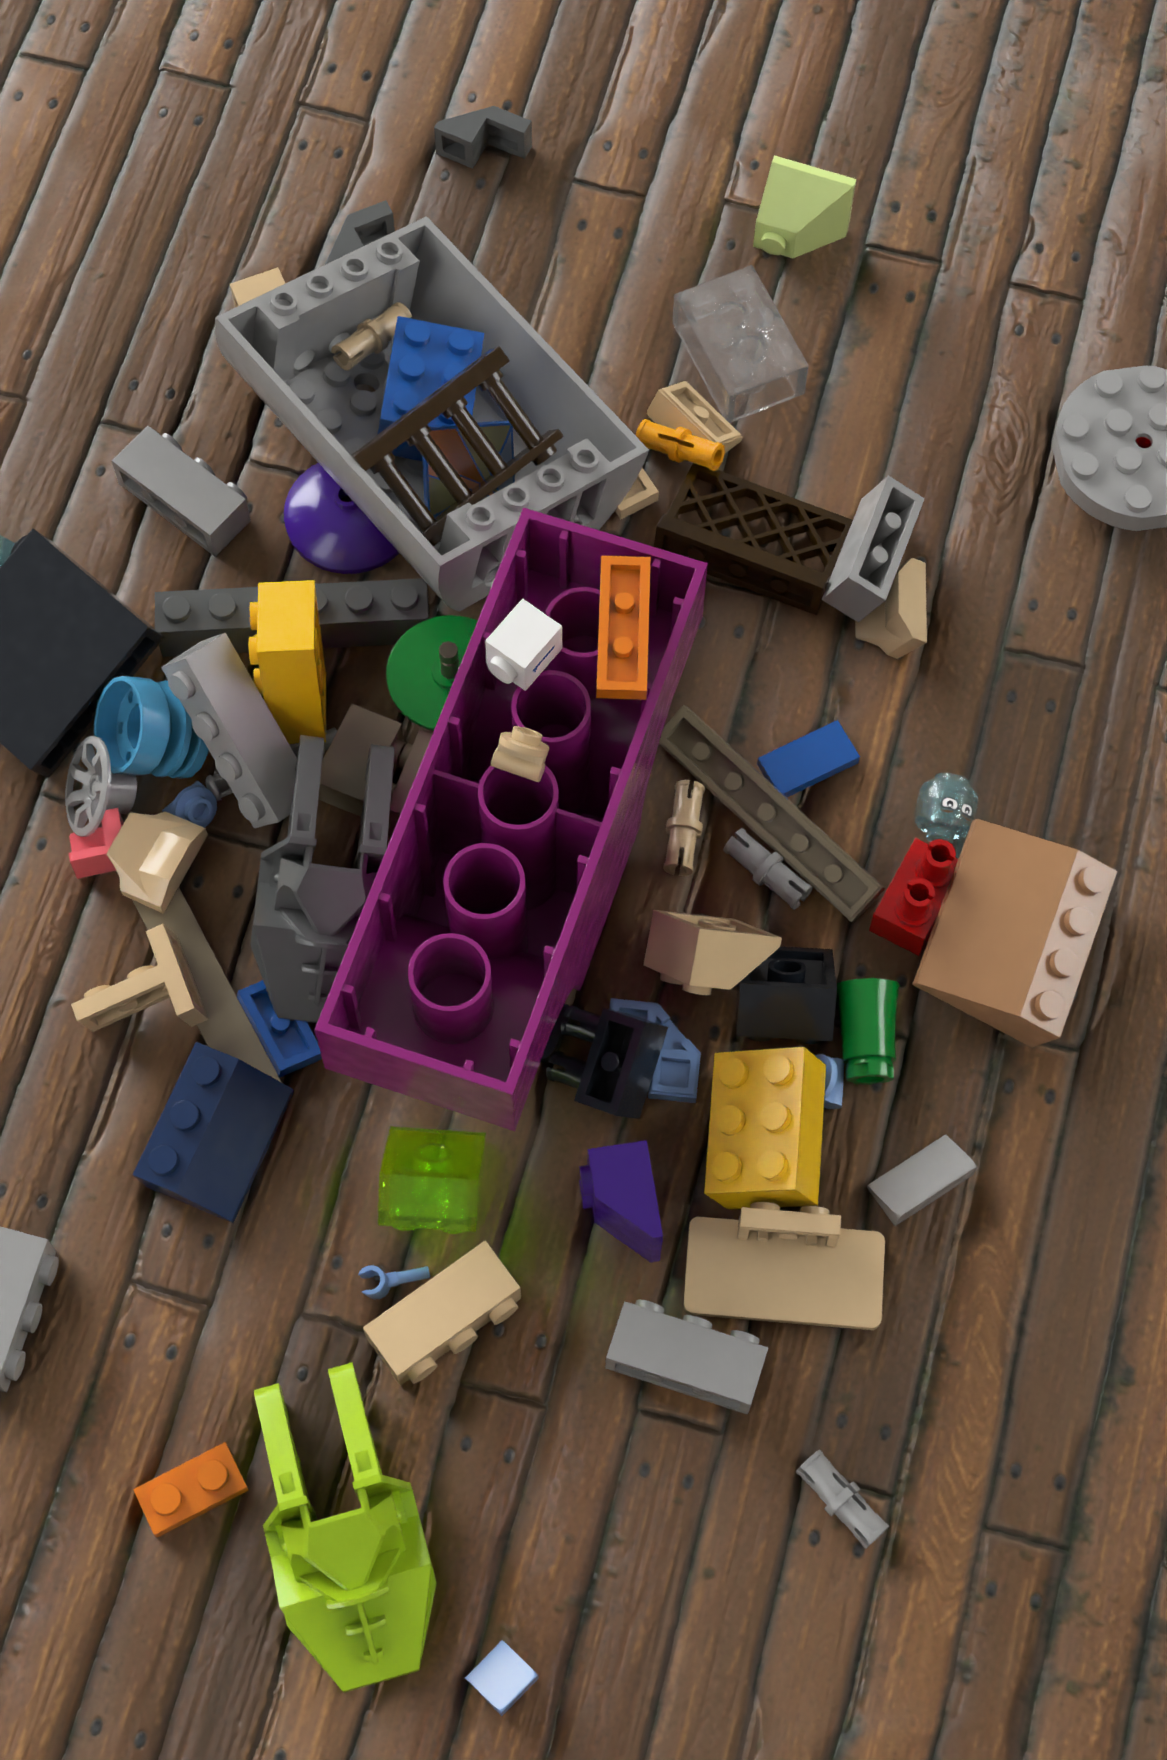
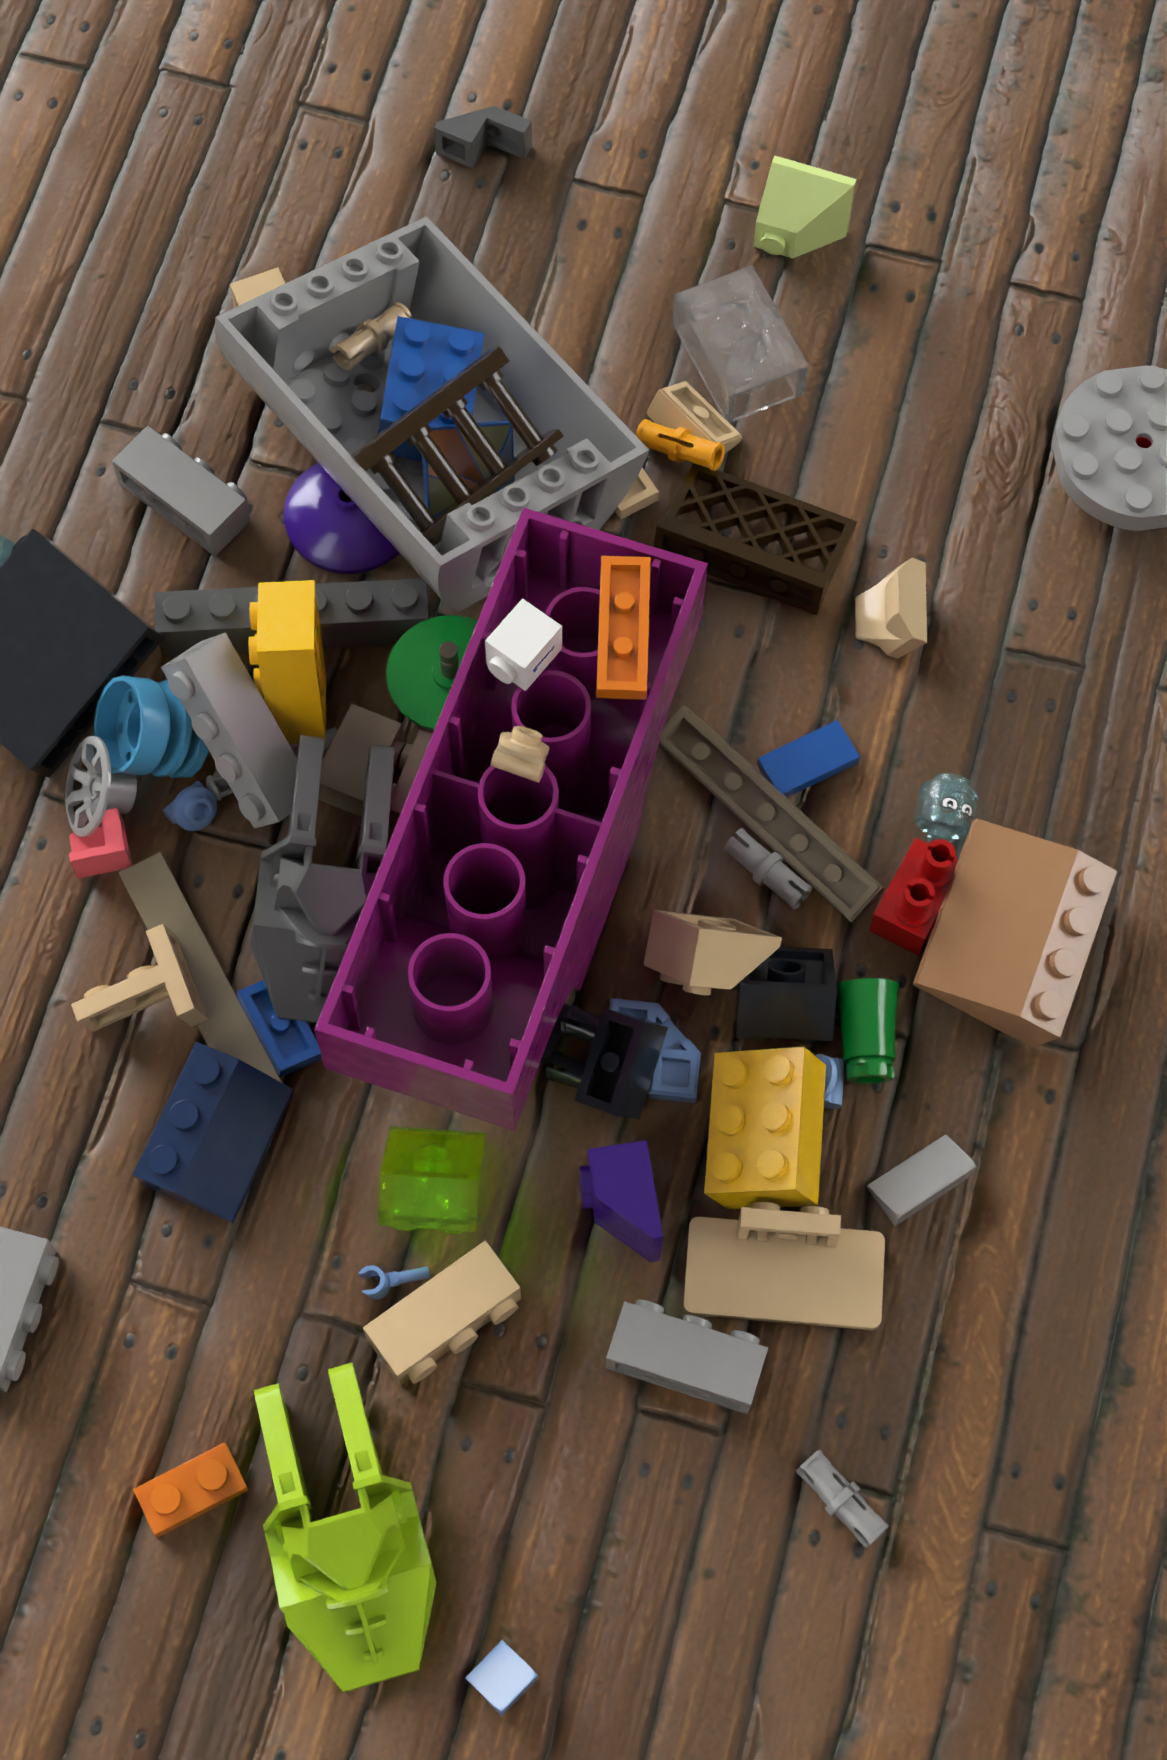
tan slope [107,811,208,914] -> none
dark grey slope [325,200,395,264] -> none
tan pin [663,780,705,876] -> none
light grey brick [822,475,925,622] -> none

